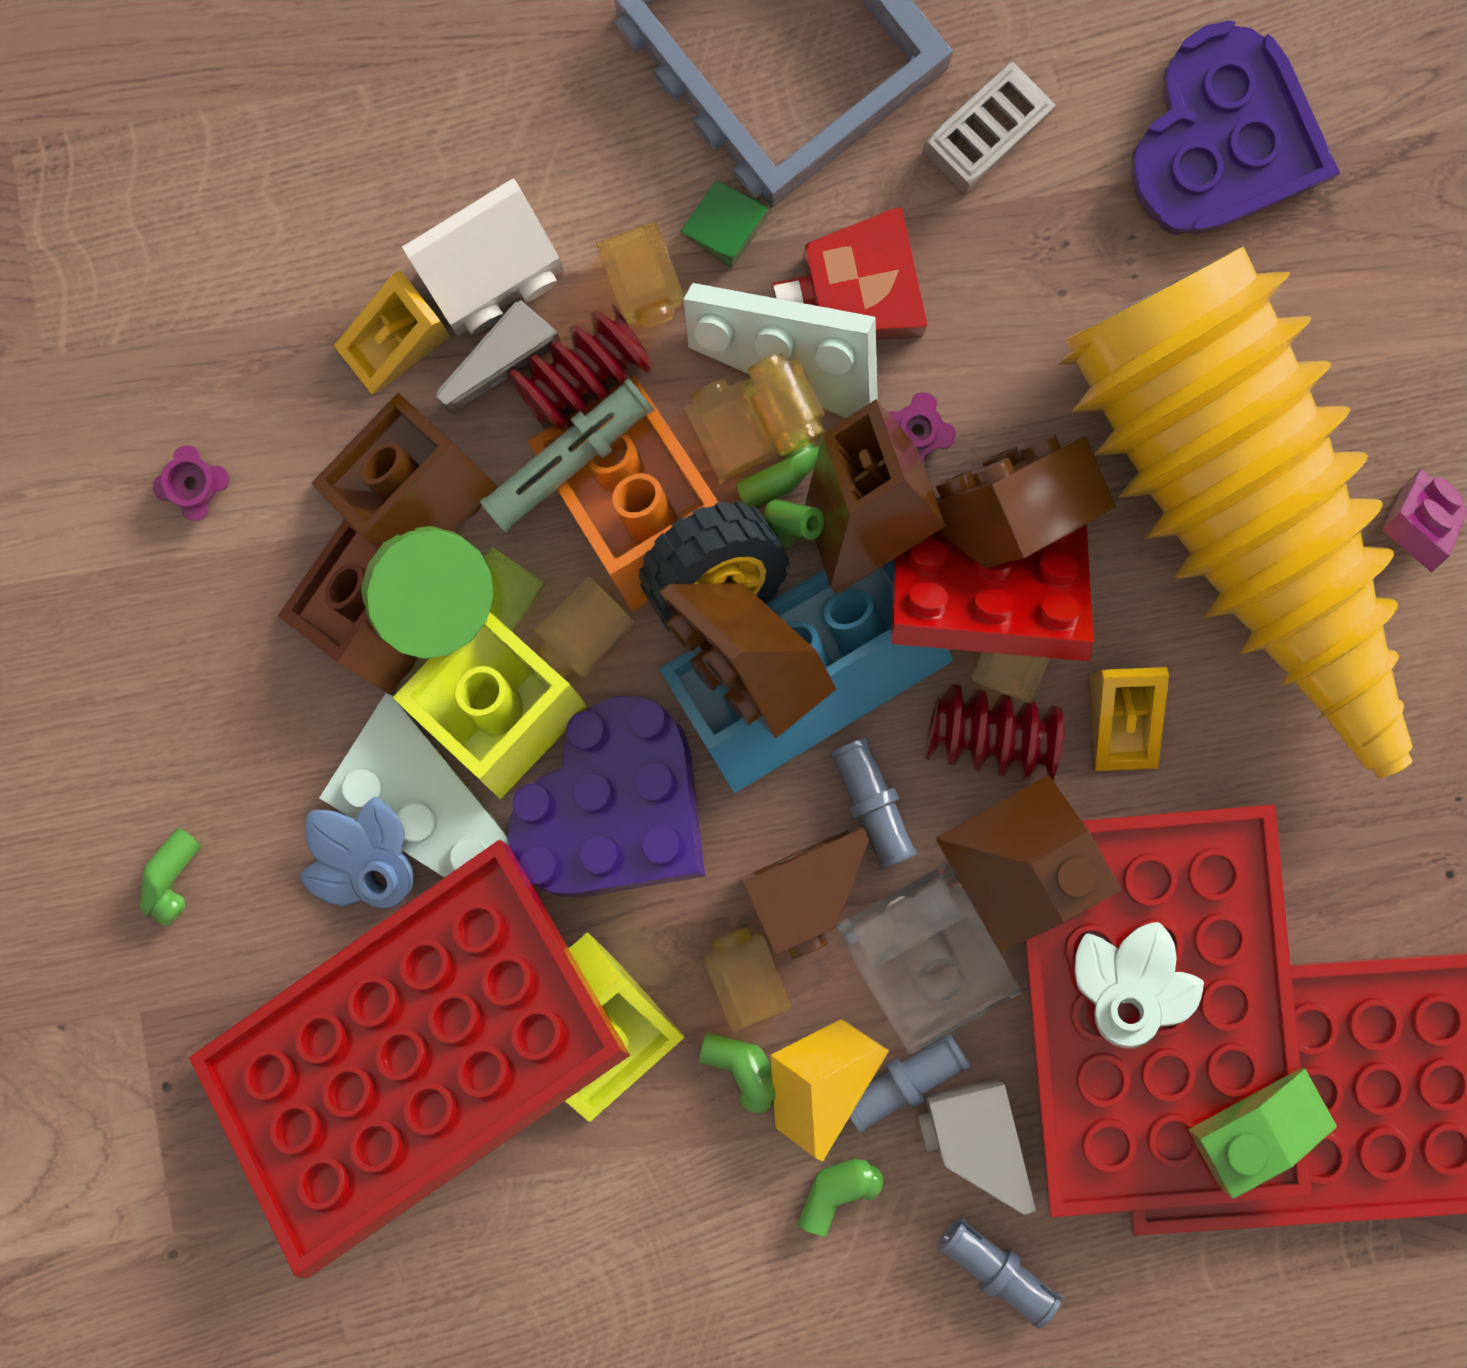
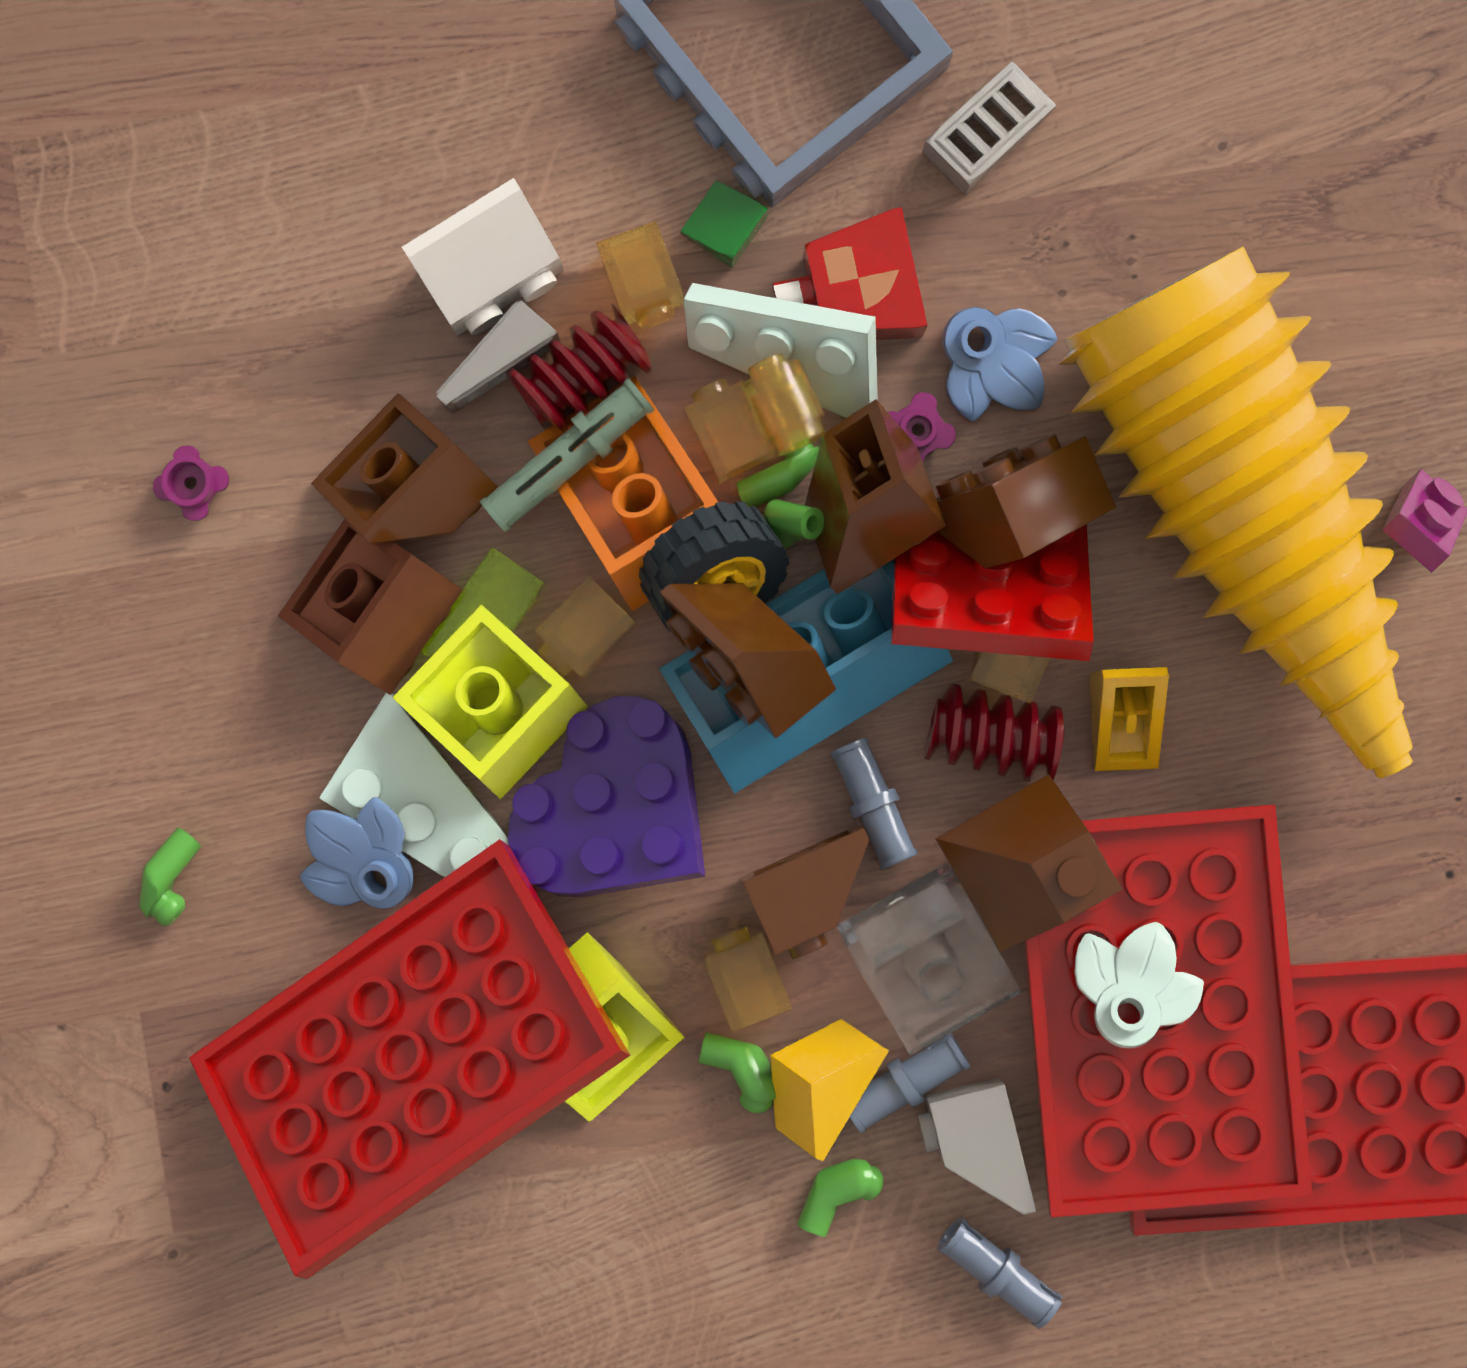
yellow slope [334,270,450,395] -> none
bright green tile [361,526,494,659] -> none
dark purple plate [1131,21,1340,235] -> none
bright green slope [1188,1067,1337,1199] -> none
none -> medium blue plate [942,307,1057,422]

